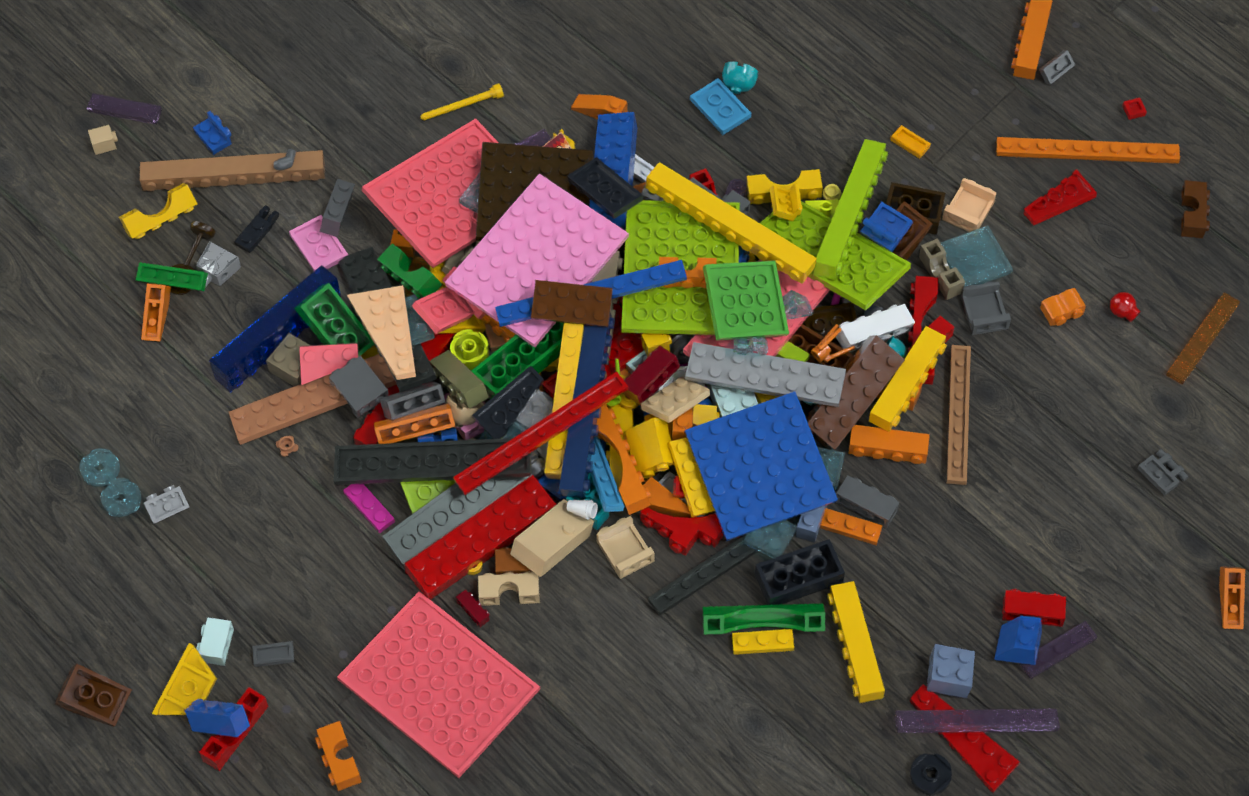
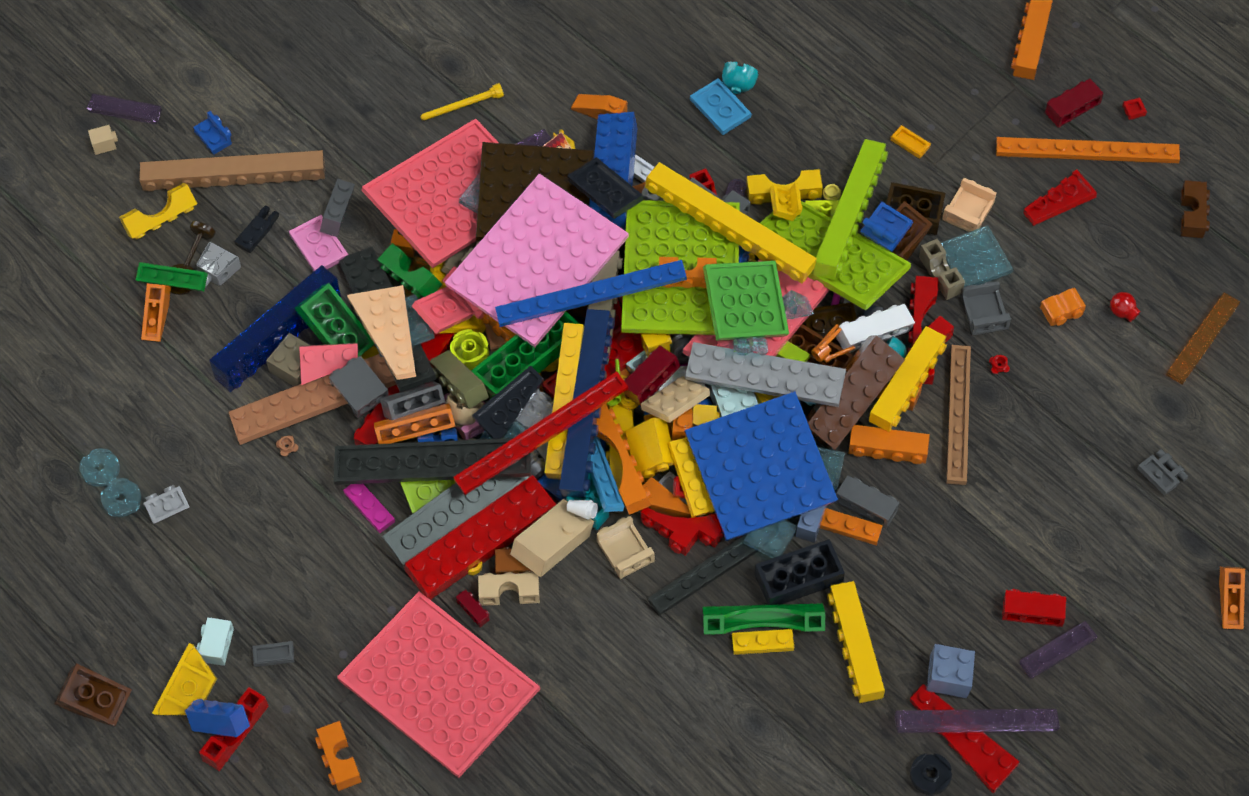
dark grey arm [273,149,296,170] -> none
reddish brown plate [531,280,613,327] -> none
blue slope [995,616,1042,665] -> none
dark grey plate [1039,50,1075,84] -> none
none -> red plate [989,355,1010,374]
none -> dark red brick [1045,79,1104,128]

